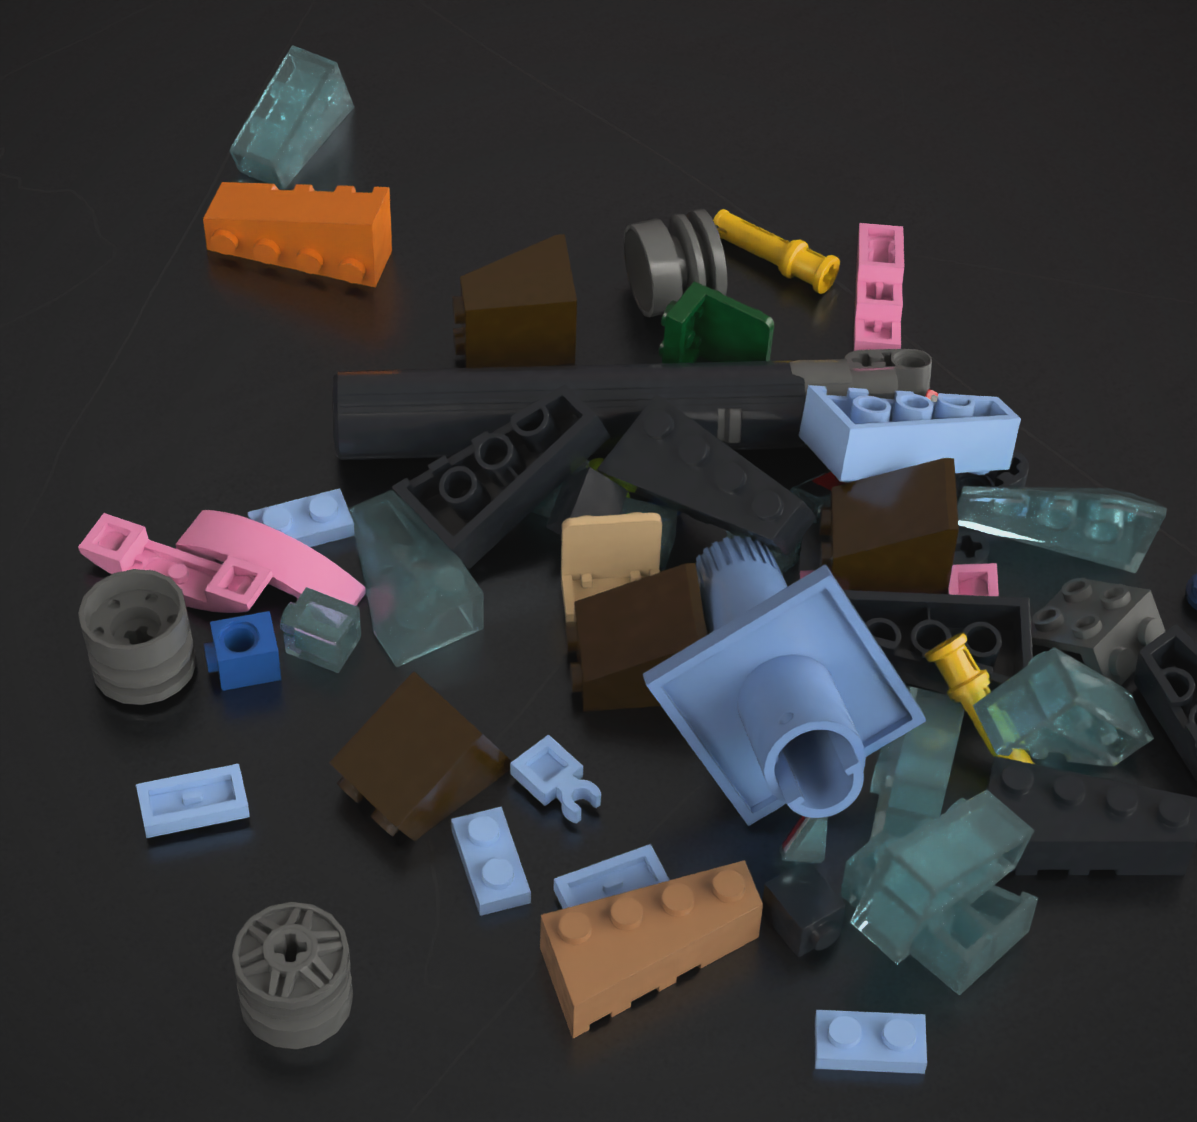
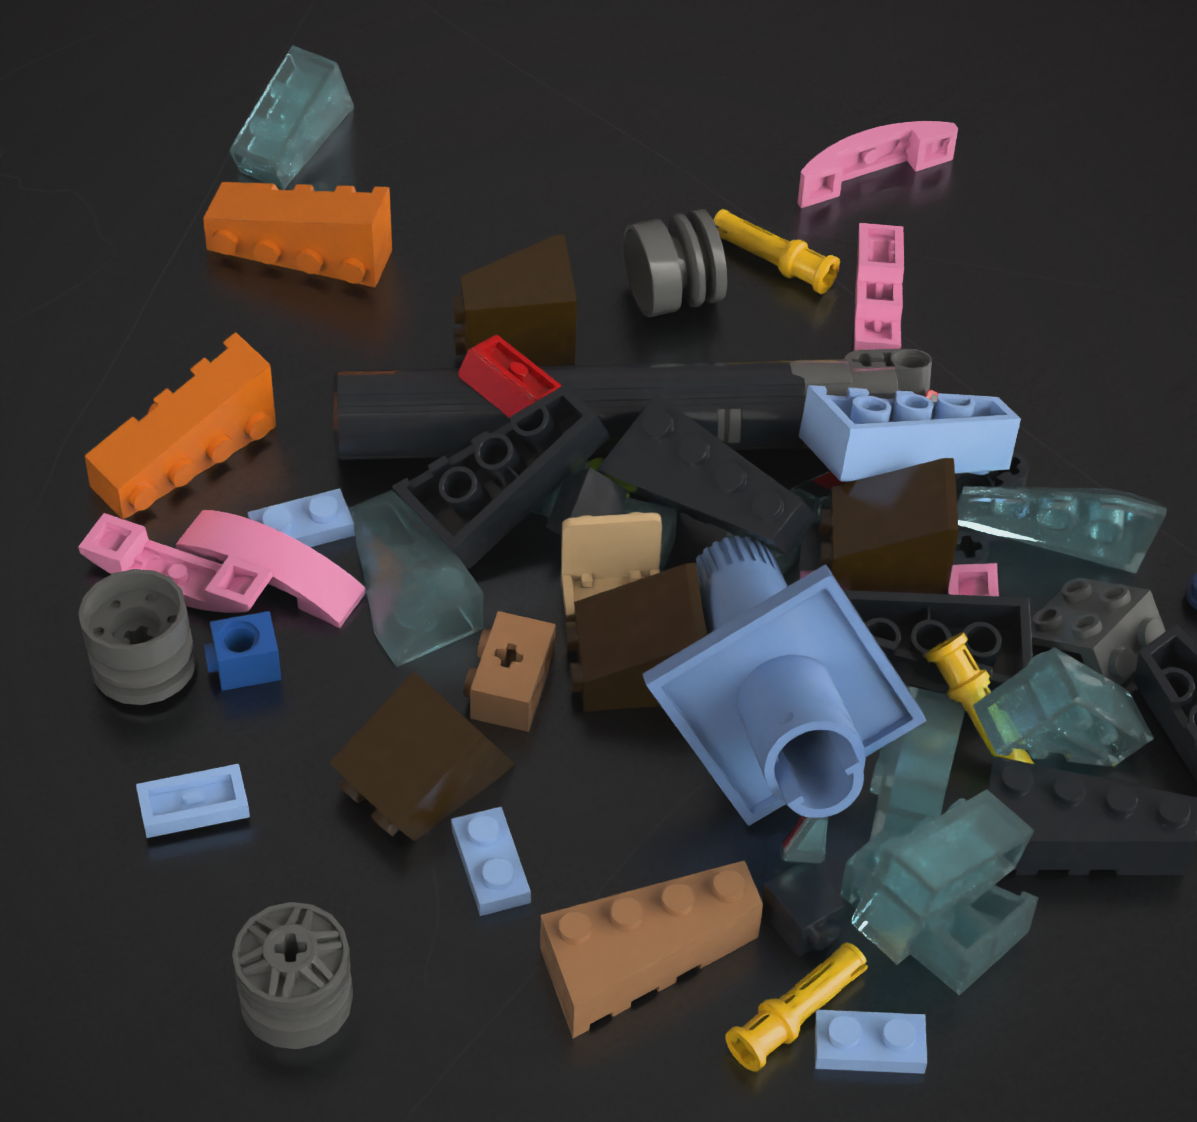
clear light blue brick [280,587,361,673] -> none
light blue plate [510,734,601,824] -> none
light blue plate [554,844,669,909] -> none
dark green bracket [659,281,774,363] -> none
none -> orange wedge [84,332,276,520]
none -> red slope [458,335,562,417]
none -> medium nougat brick [463,611,556,732]
none -> yellow pin [725,942,868,1071]
none -> bright pink slope [797,121,958,208]

